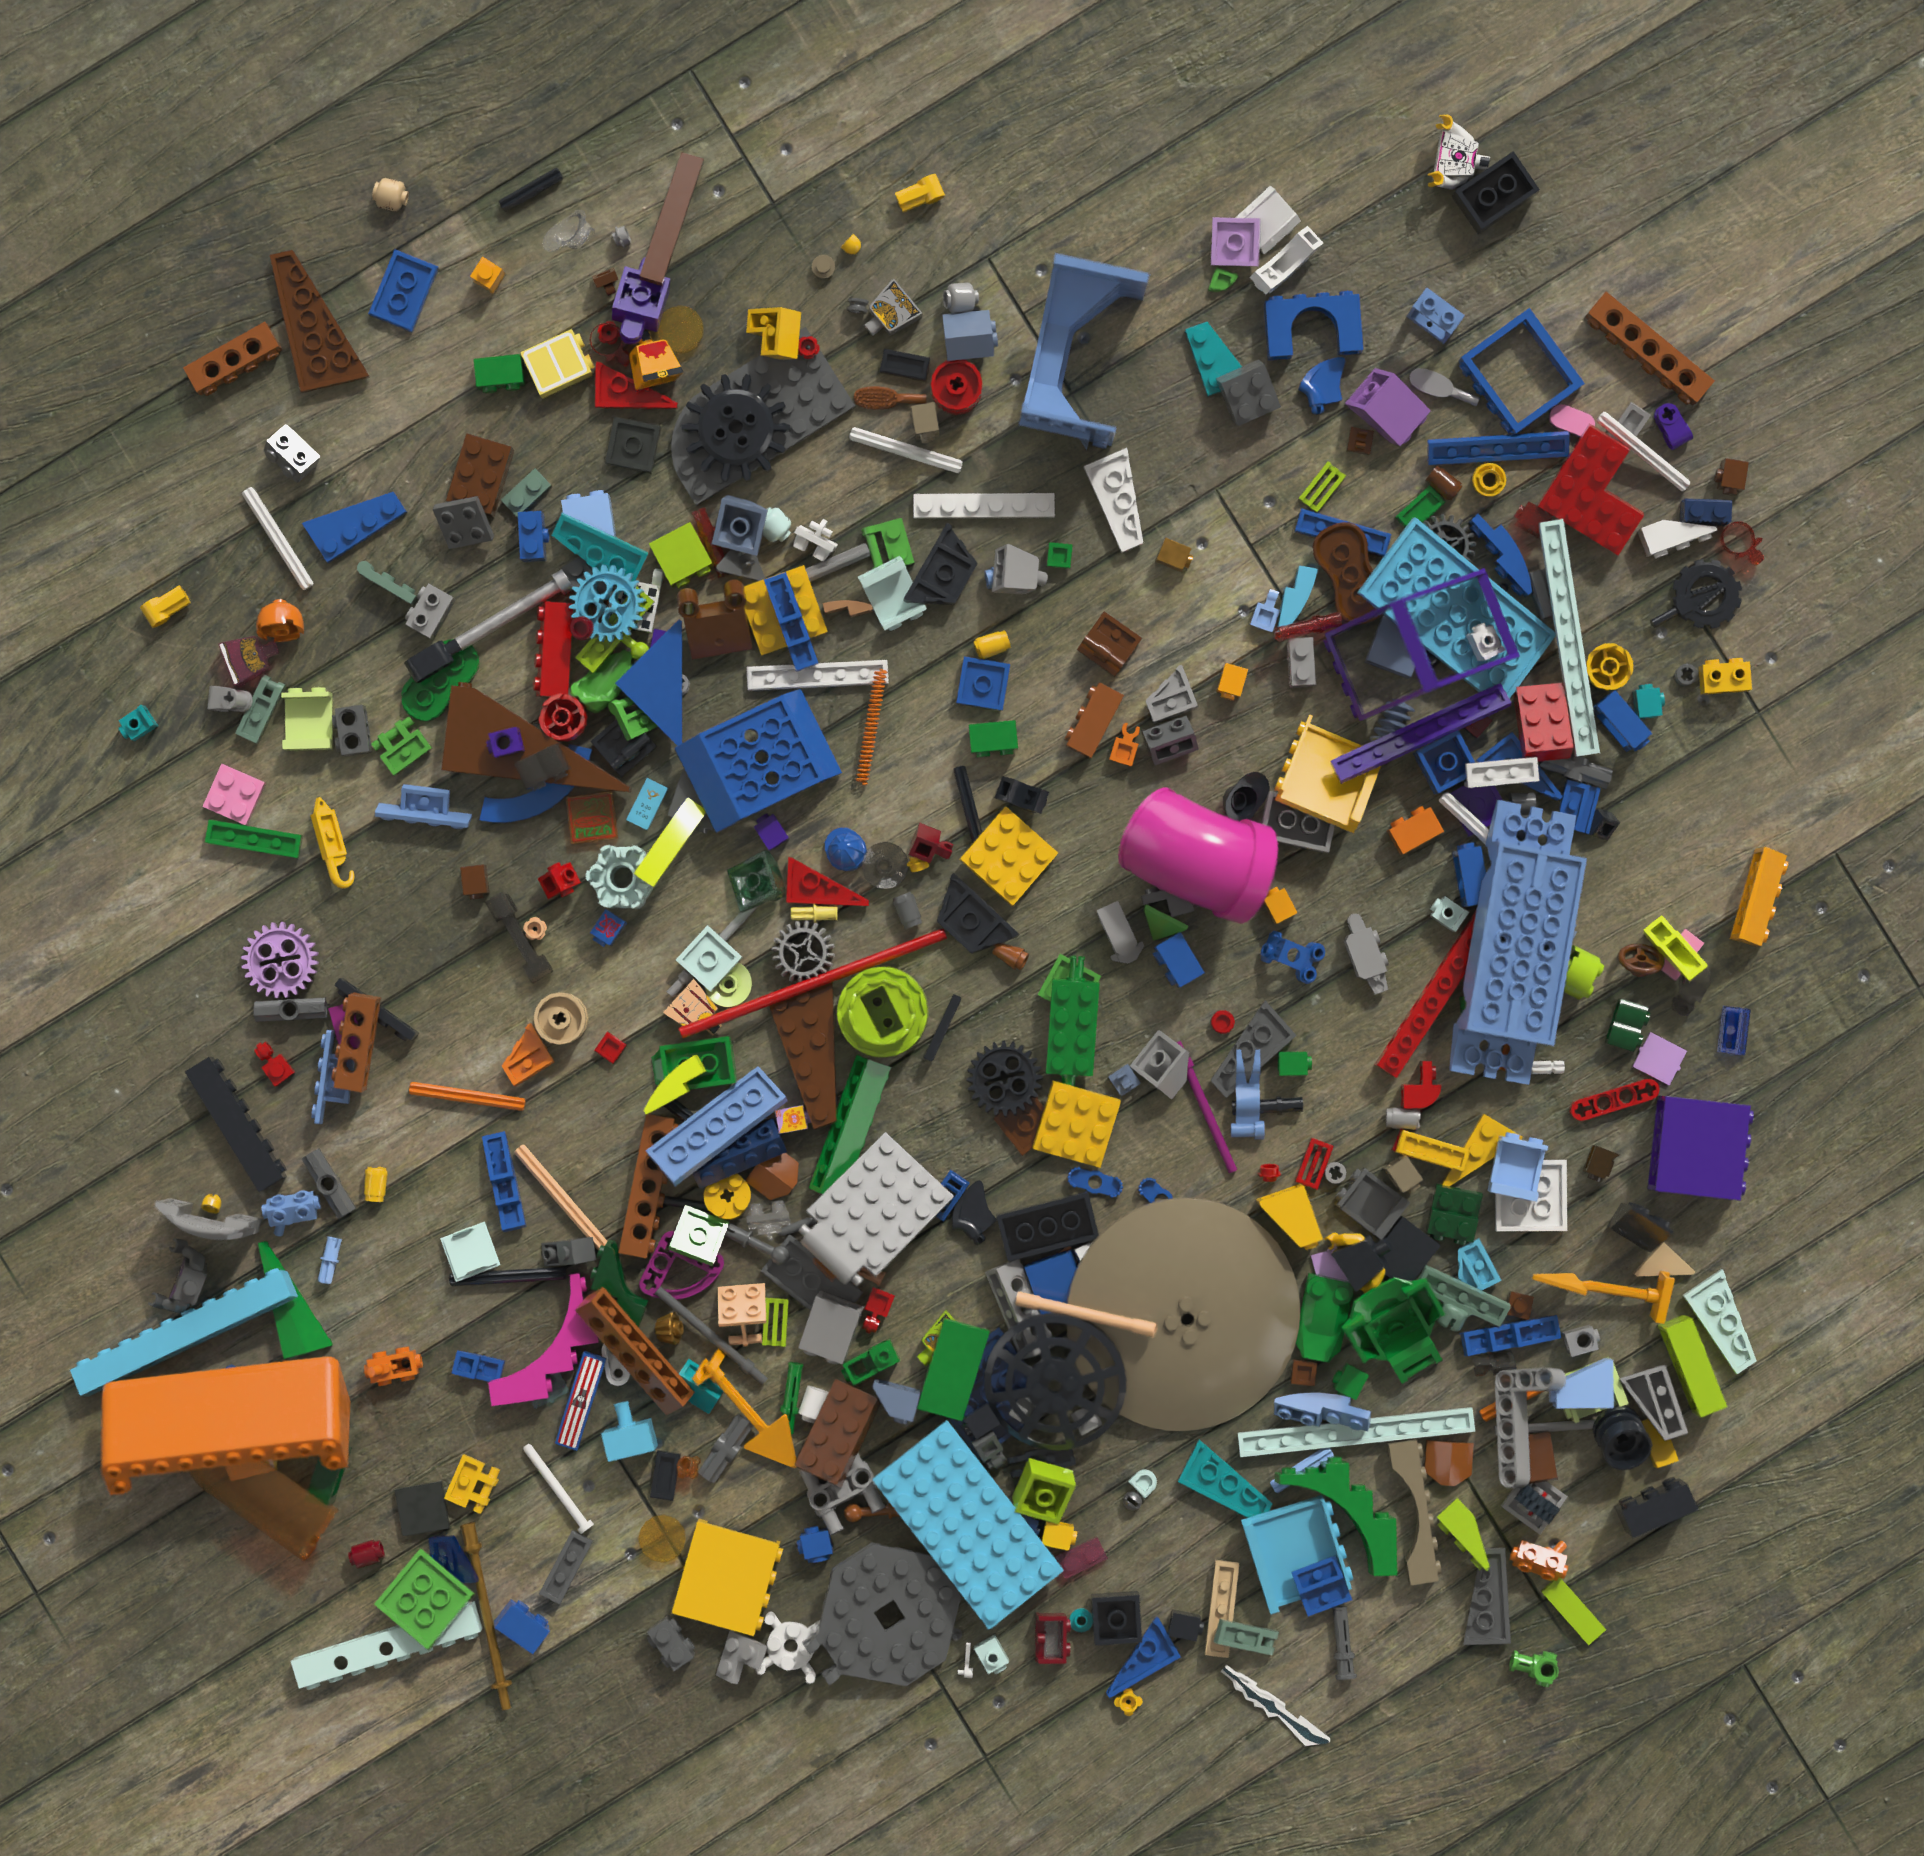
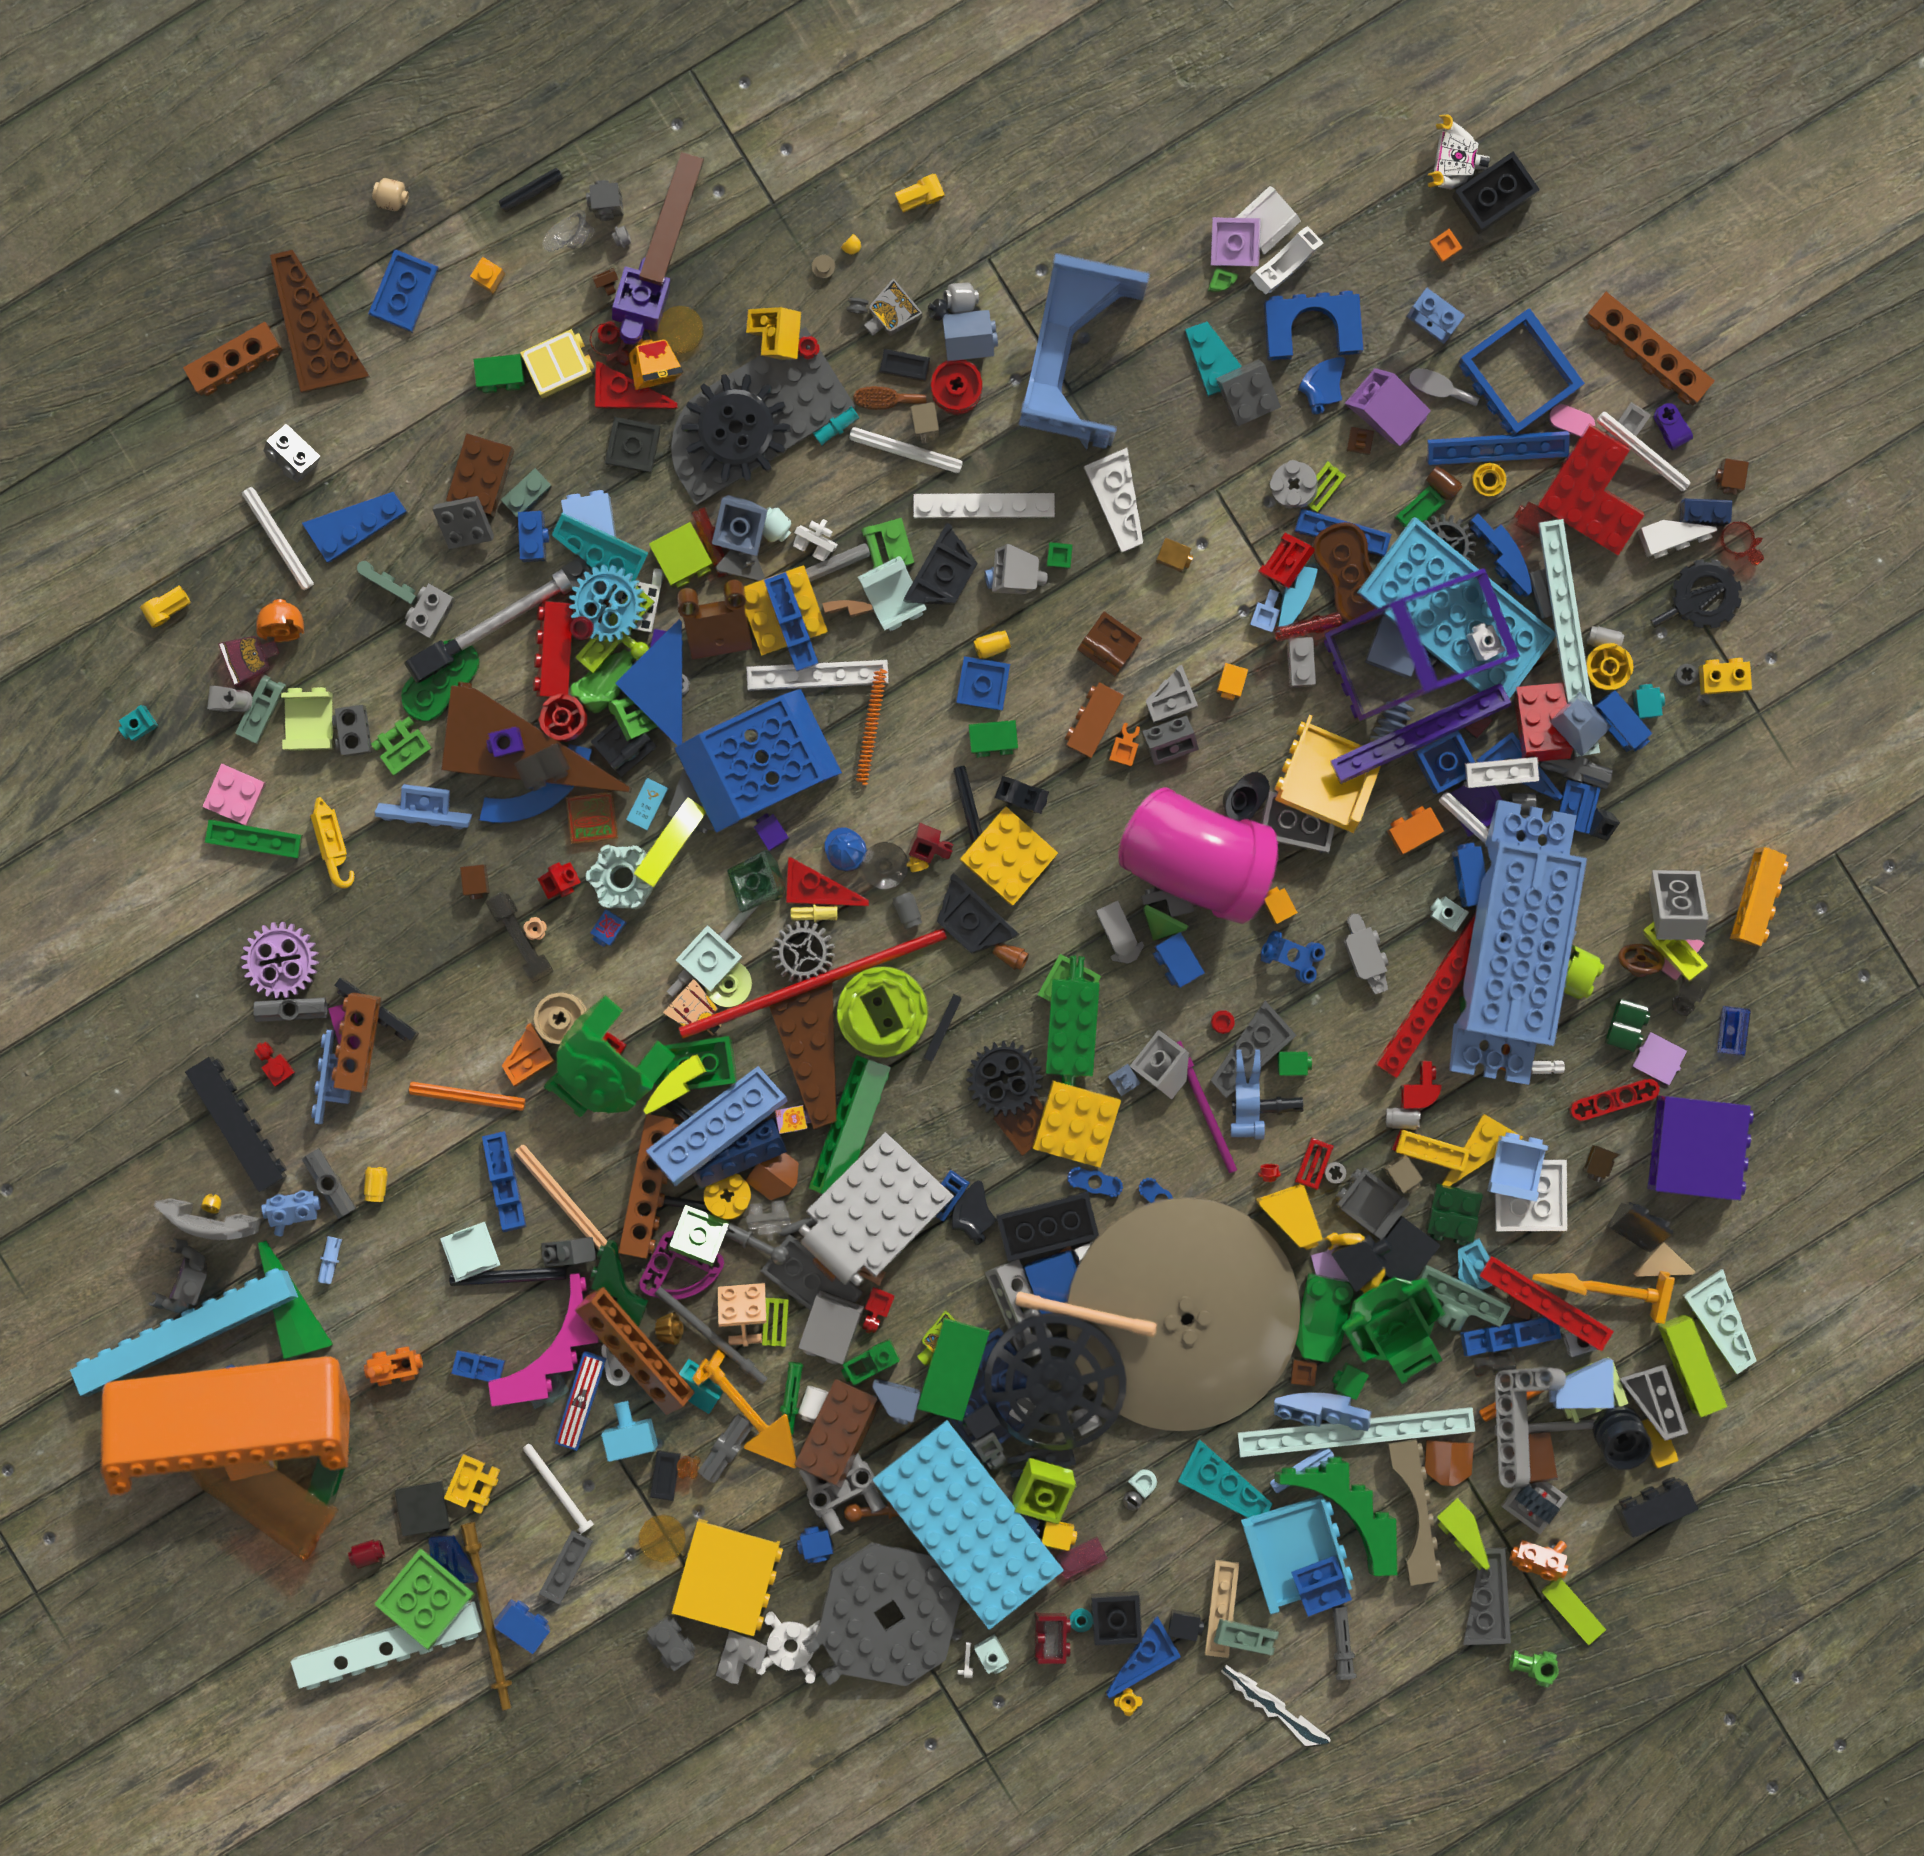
none -> green piece [544,995,675,1117]
none -> dark grey brick [586,180,624,221]
none -> teal pin [813,406,860,445]
none -> black piece [928,298,949,321]
none -> red plate [1258,533,1315,589]
none -> light grey plate [1270,460,1318,509]
none -> orange tile [1429,229,1462,262]
none -> red plate [1479,1256,1614,1351]
none -> sand blue slope [1550,692,1612,756]
none -> light grey piece [1587,626,1624,648]
none -> light grey brick [1649,870,1708,940]

